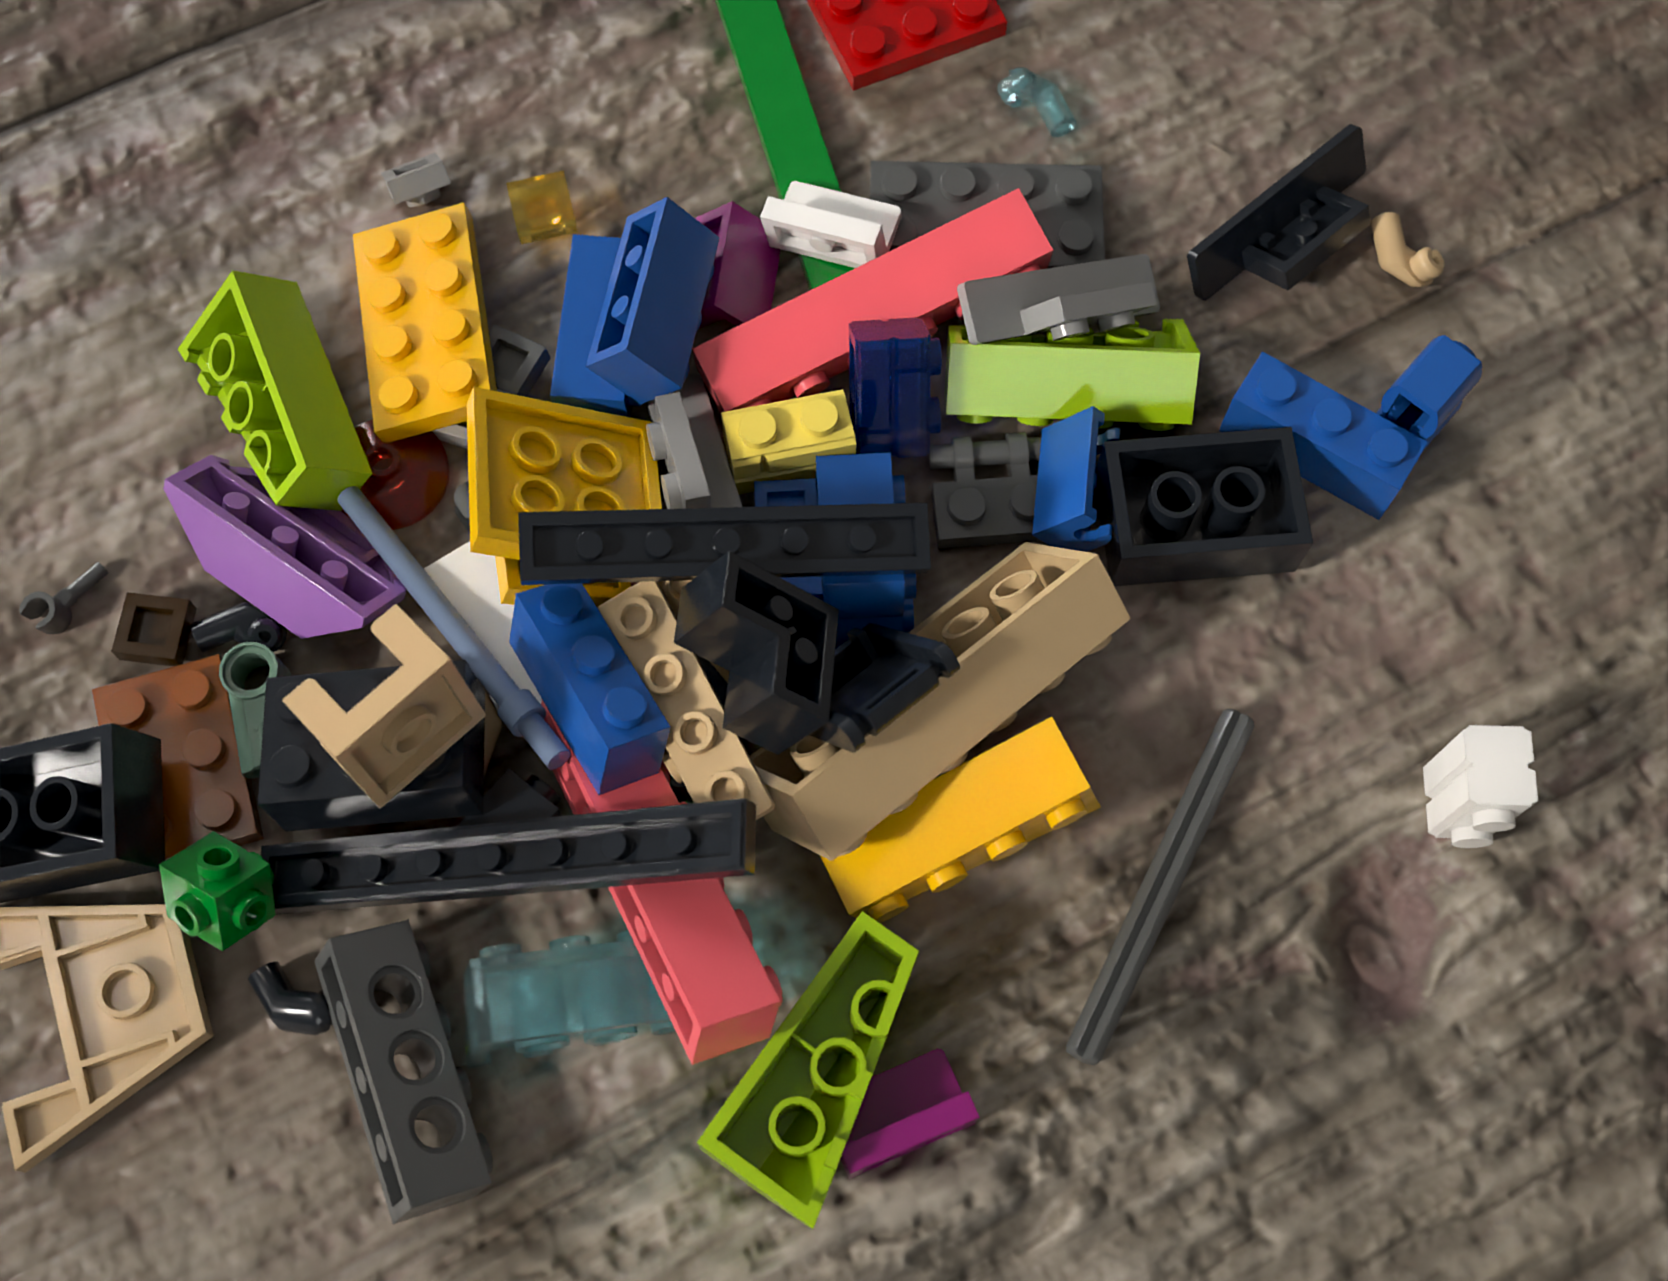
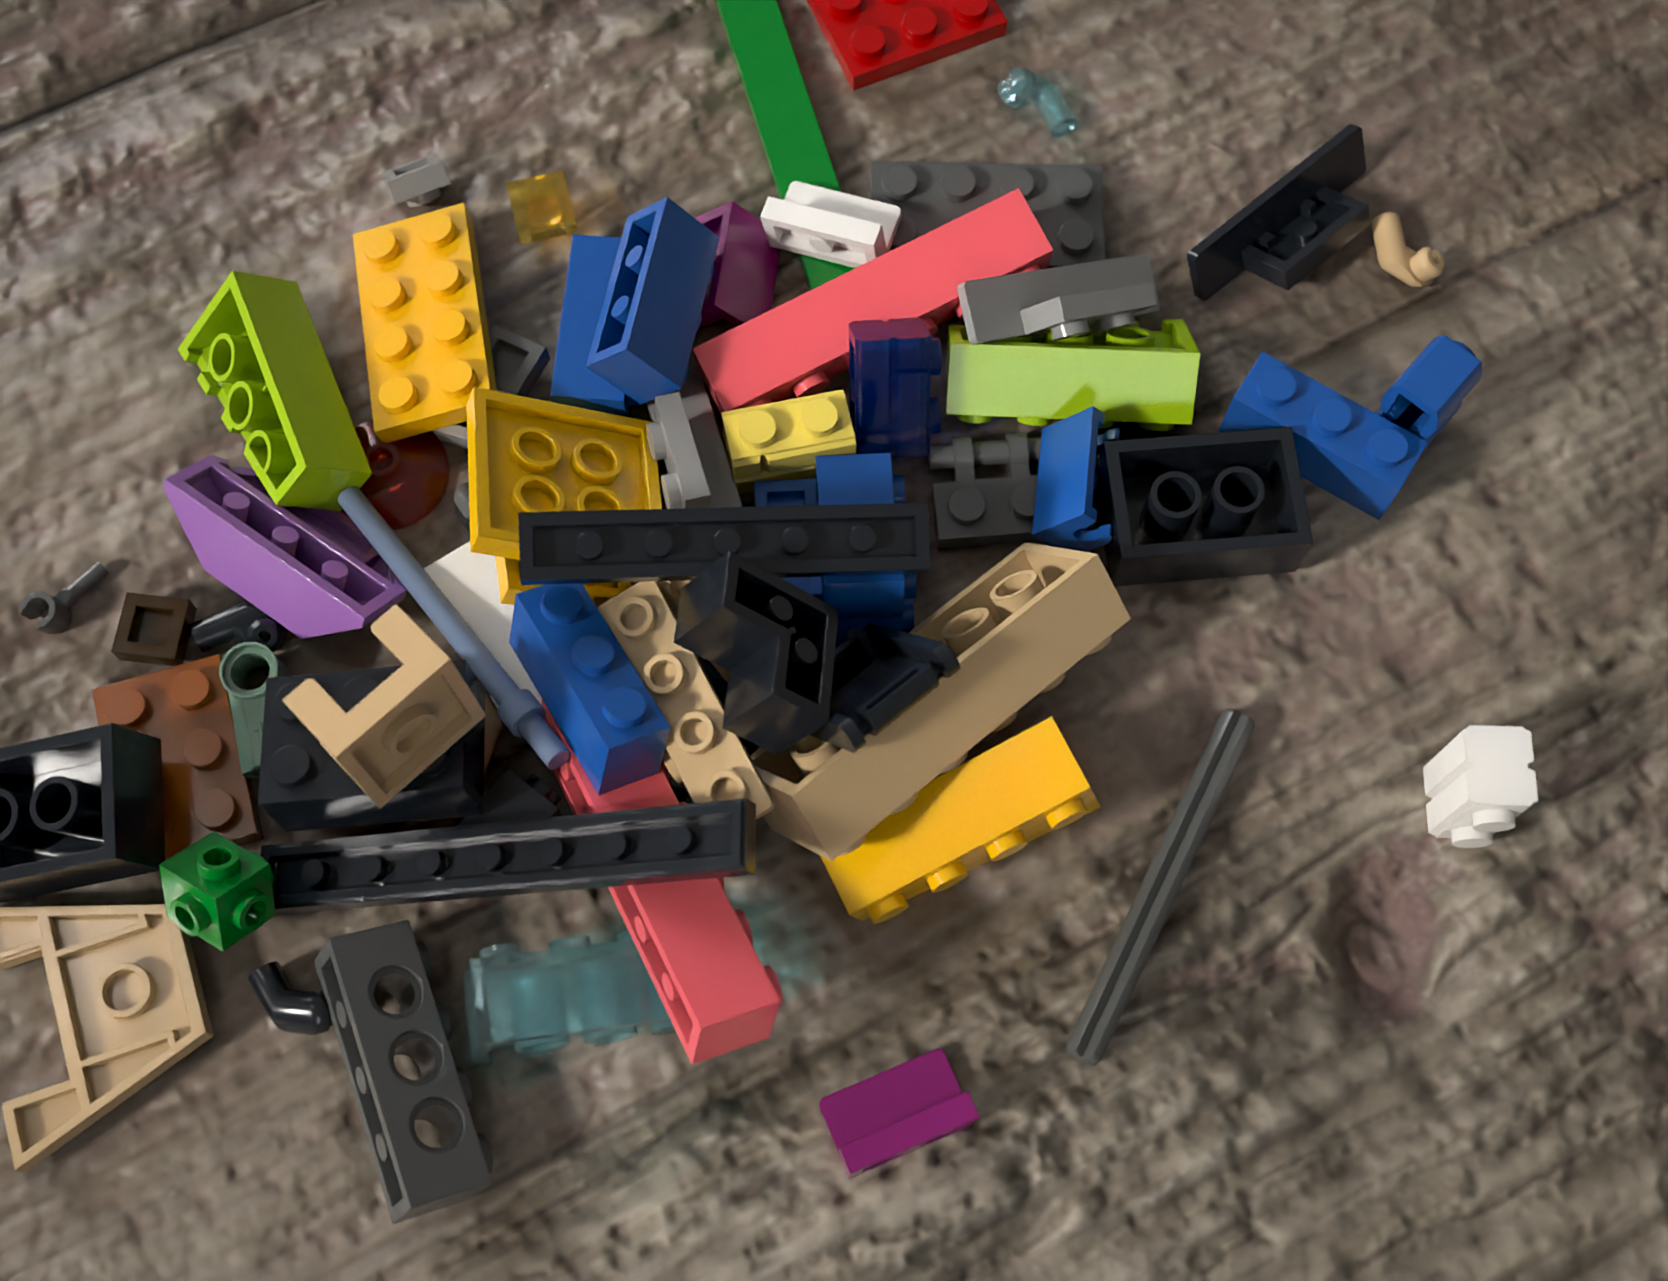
lime wedge [697,911,919,1230] -> none

